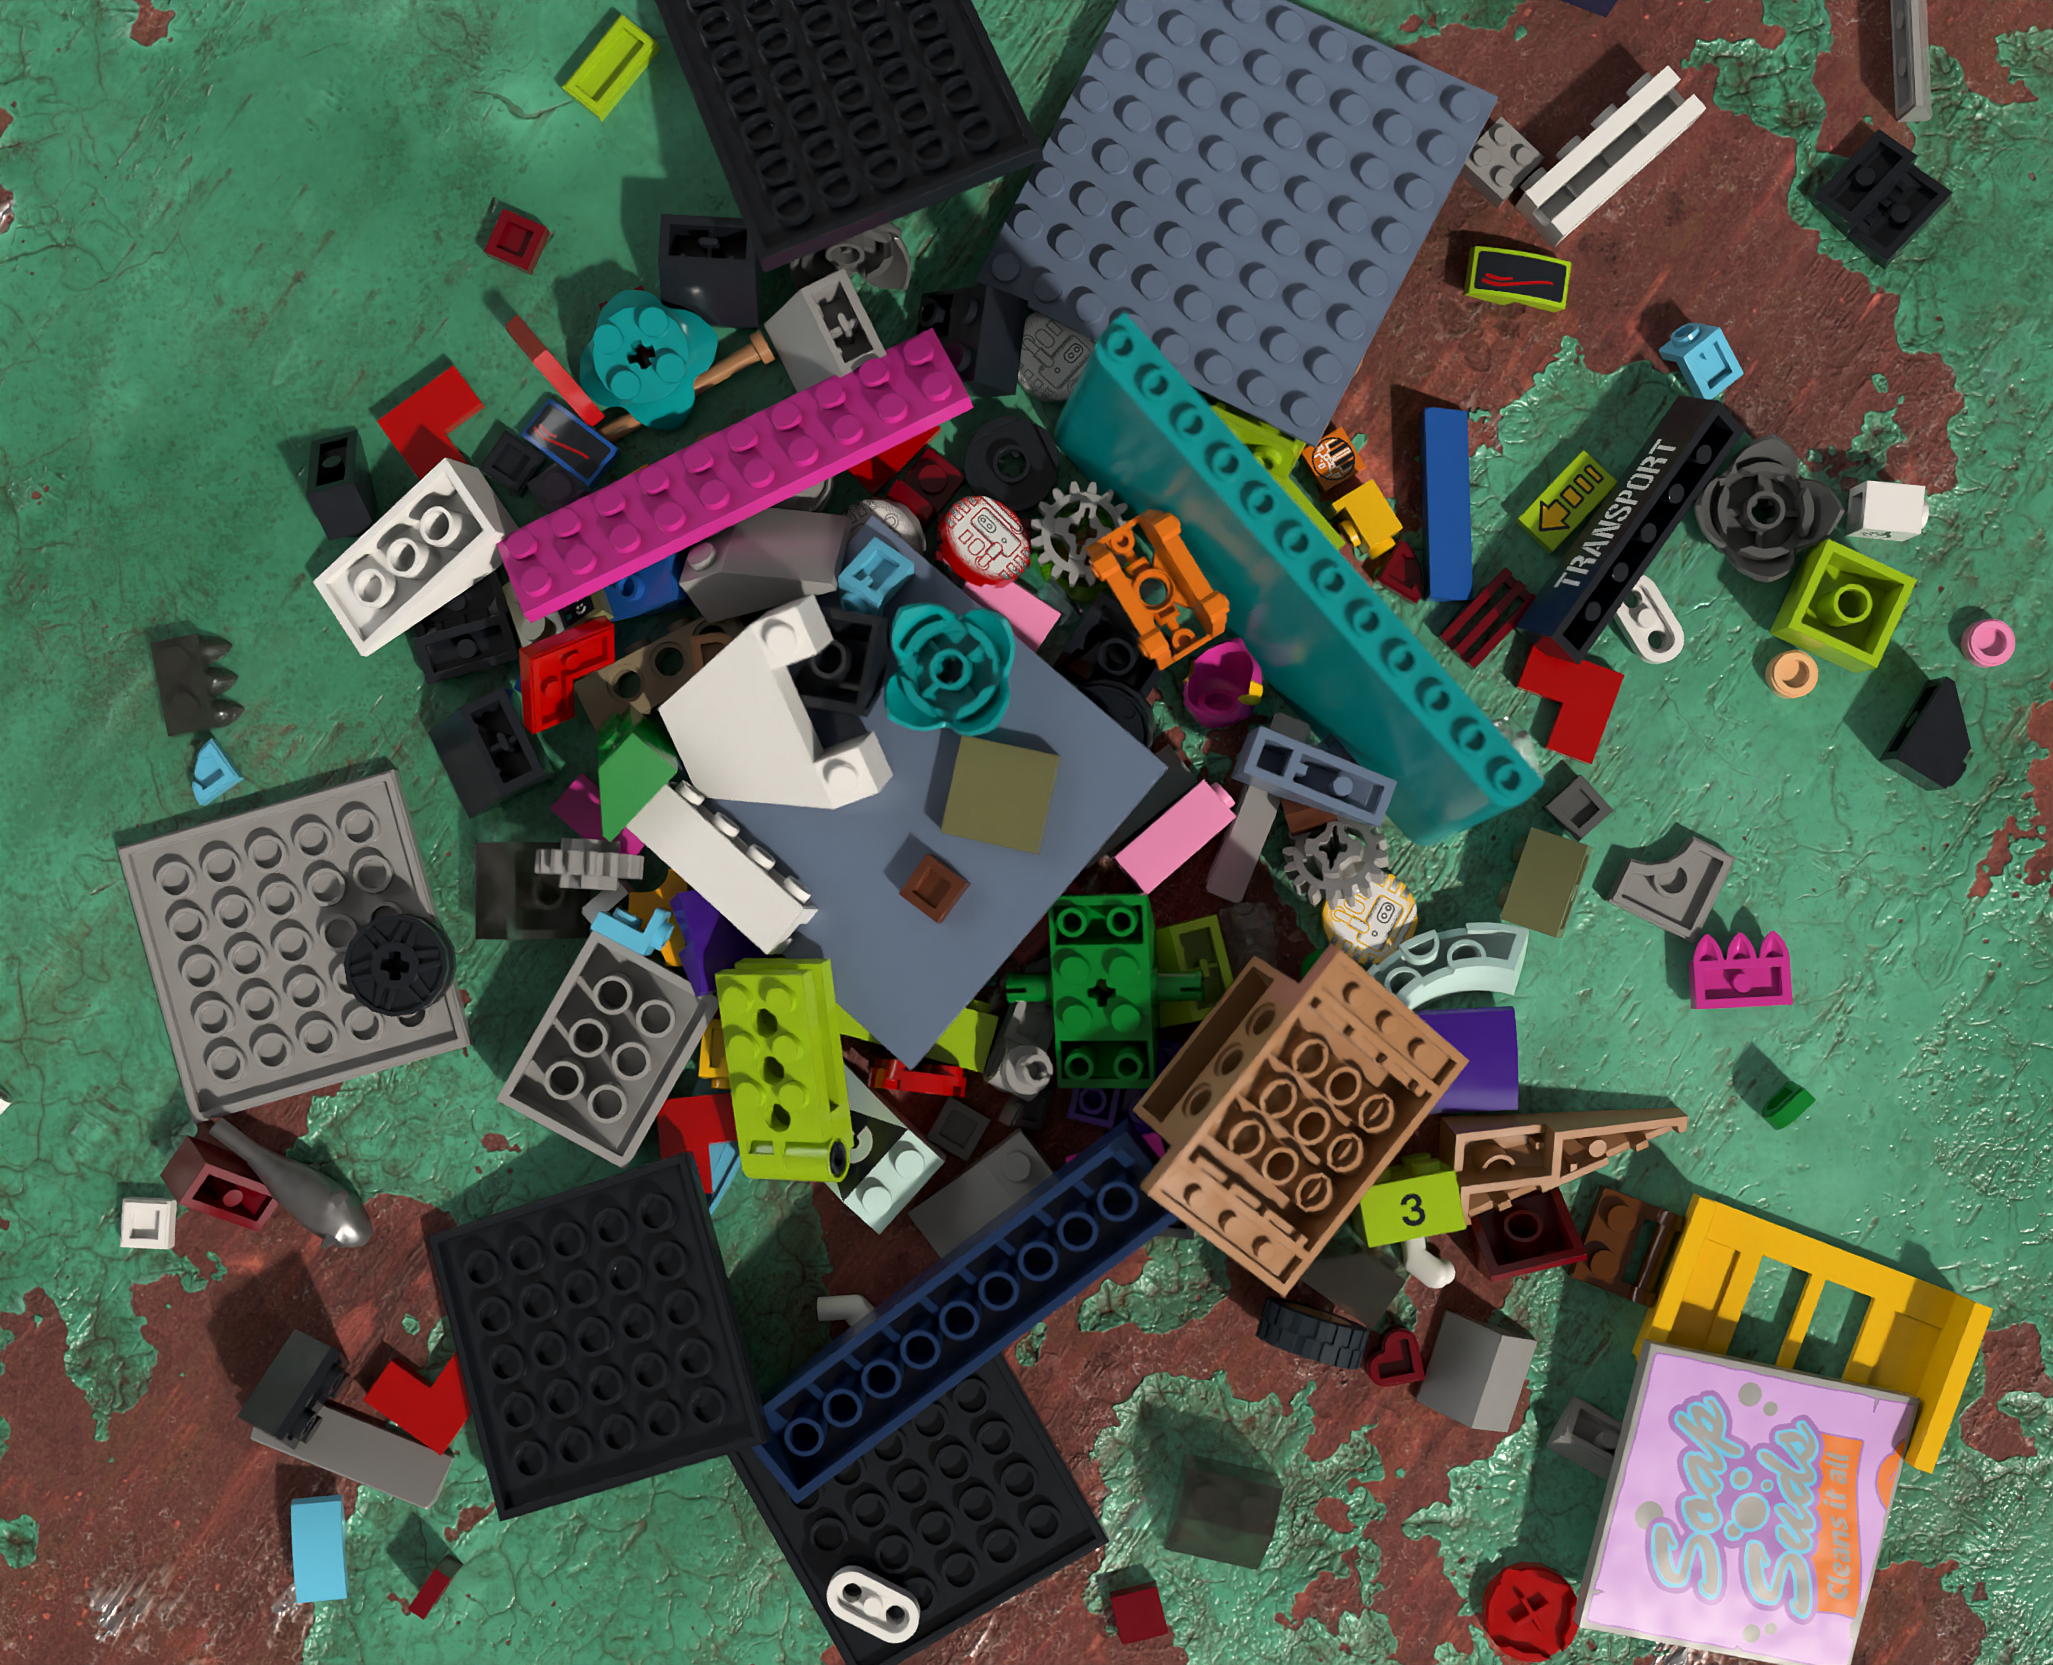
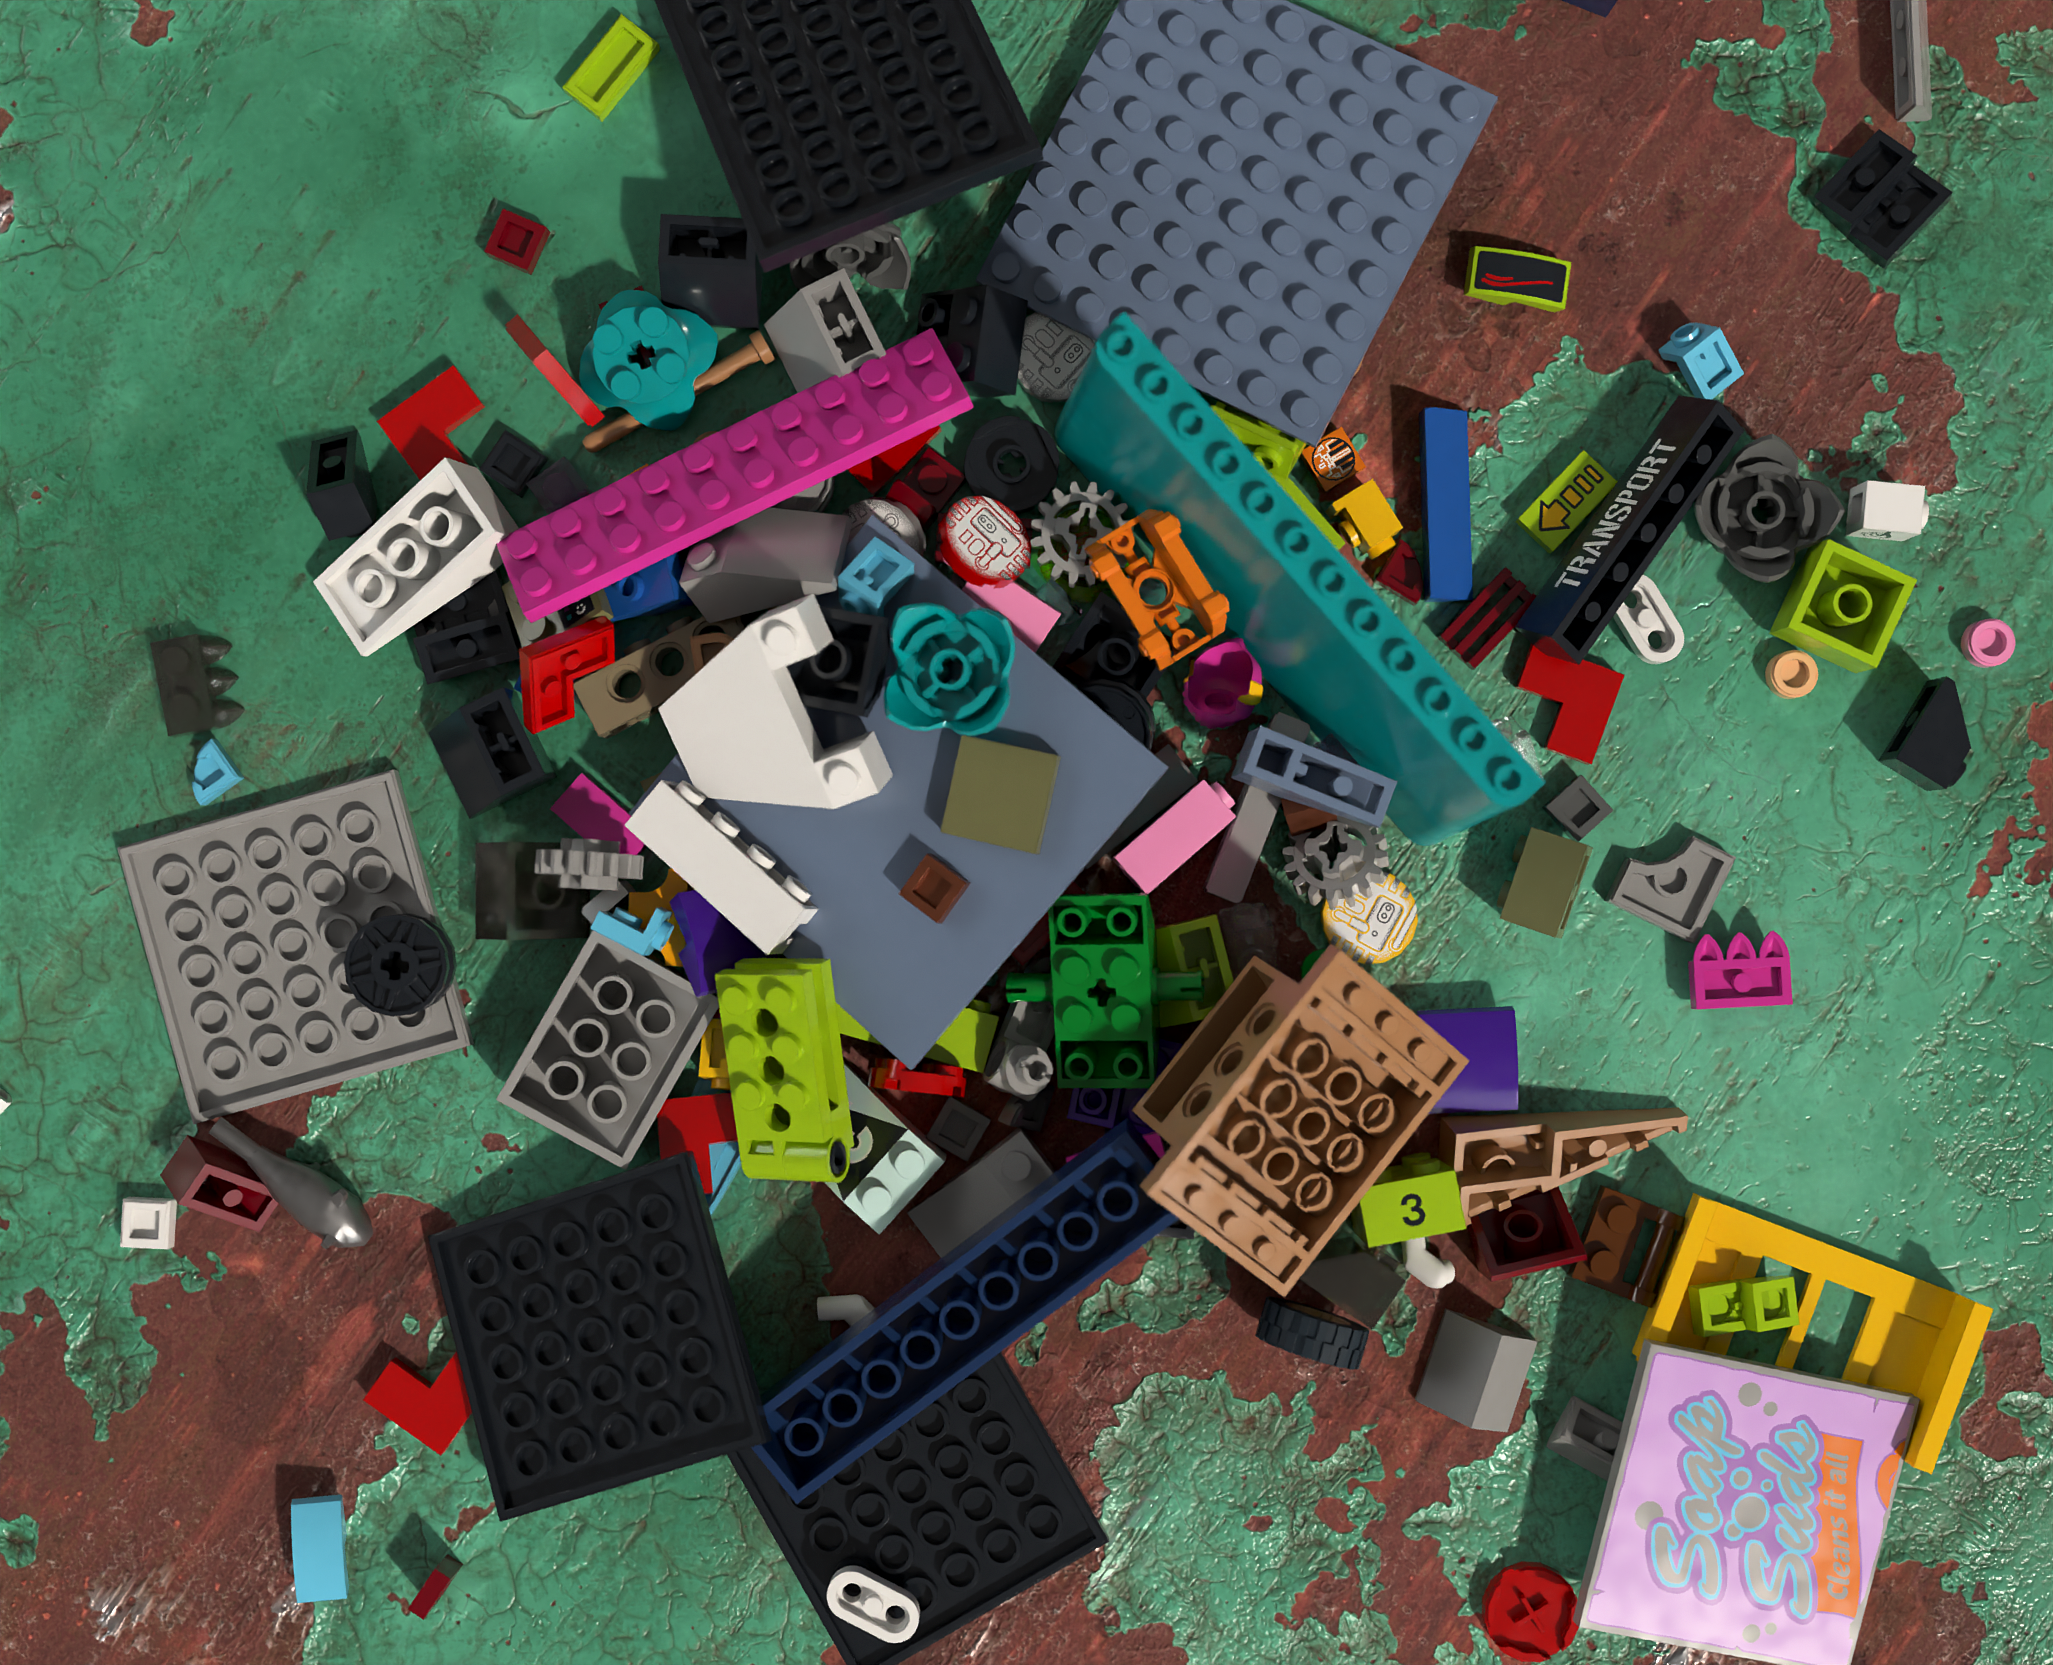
black slope [237,1329,351,1450] -> none
light grey slope [250,1404,455,1509] -> none
black slope [520,398,622,490] -> none
green slope [597,705,678,842] -> none
dark red tile [1109,1581,1169,1645] -> none
clear smoke slope [1163,1453,1284,1571] -> none
dark red tile [1365,1325,1425,1387] -> none
light aqua brick [1367,922,1529,1014] -> none
light grey piece [1460,116,1545,209] -> none
white brick [1515,66,1706,249] -> none
green tile [1762,1081,1816,1130] -> none
none -> lime slope [1688,1275,1799,1337]

